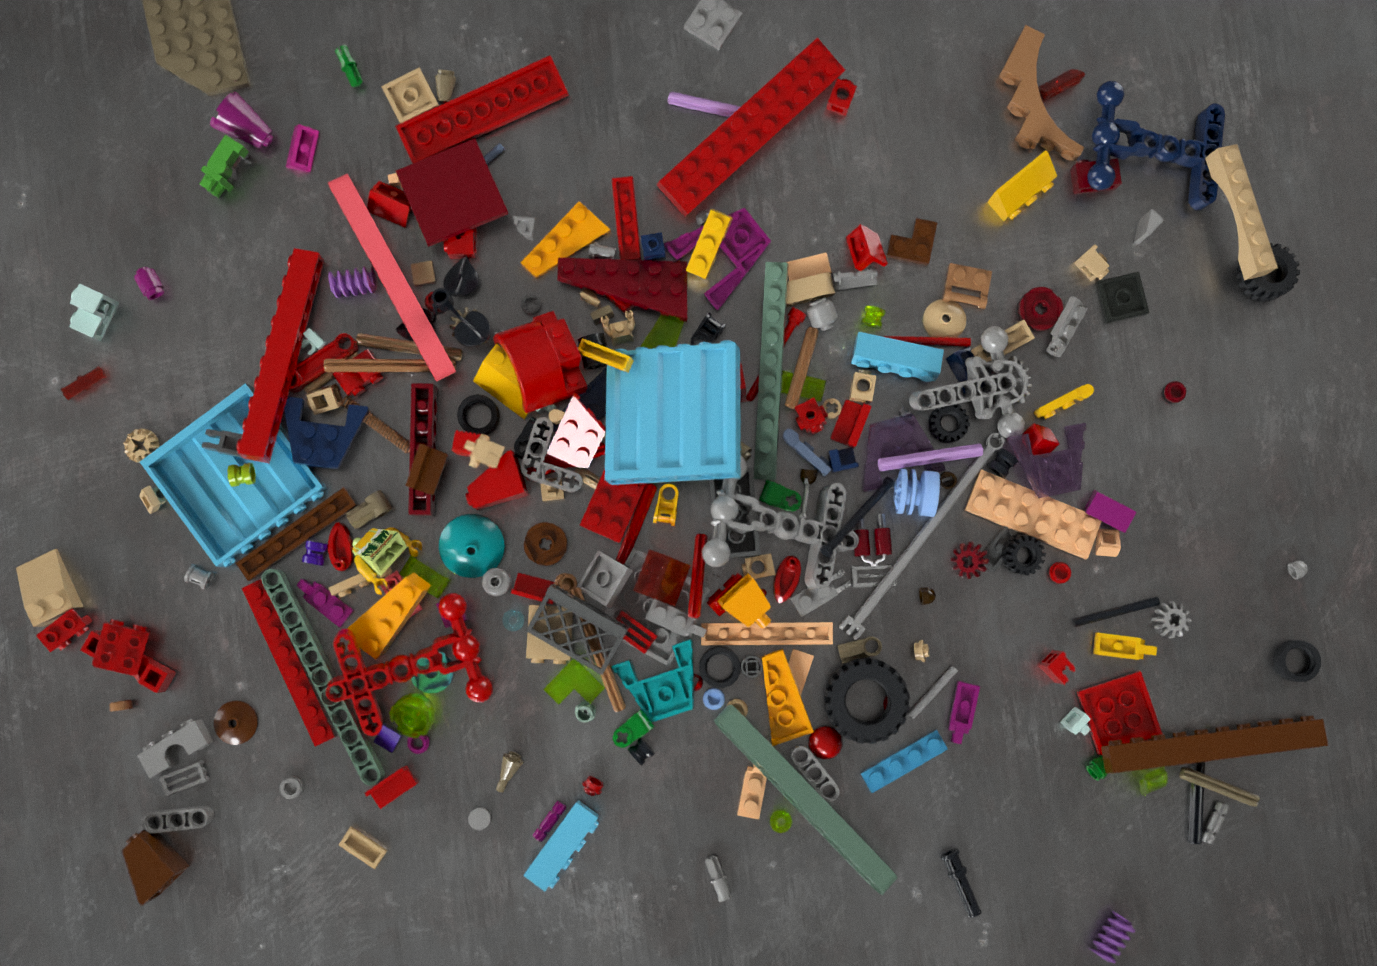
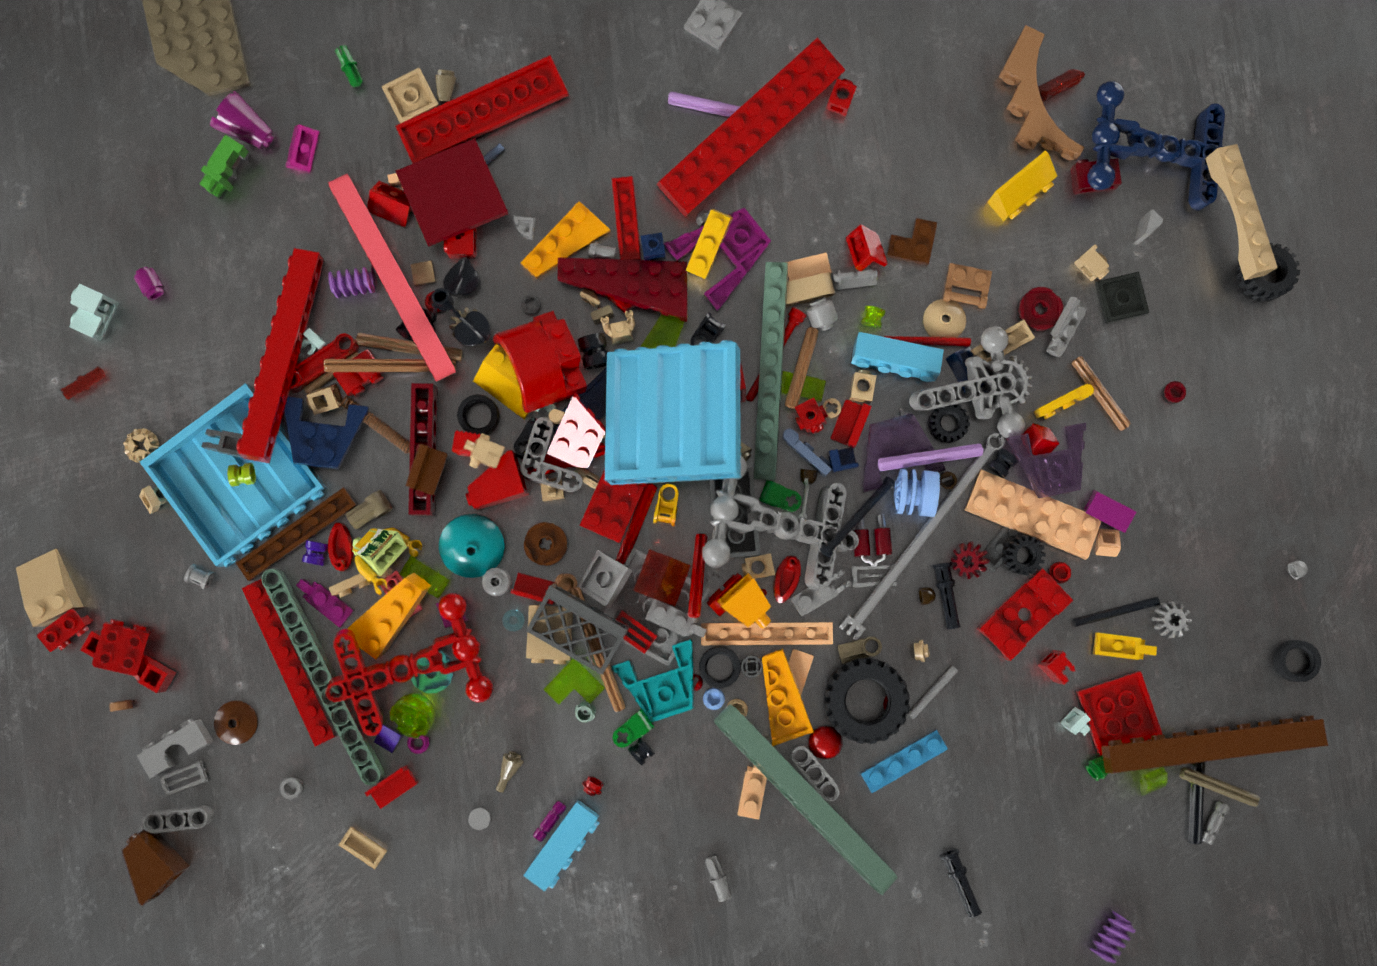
yellow piece [578,338,634,373] -> none
clear neon green plate [770,810,792,833] -> none
magenta hinge [948,681,980,744] -> none
none -> black pin [932,562,961,629]
none -> red piece [977,568,1073,661]
none -> medium nougat axle [1072,356,1131,431]

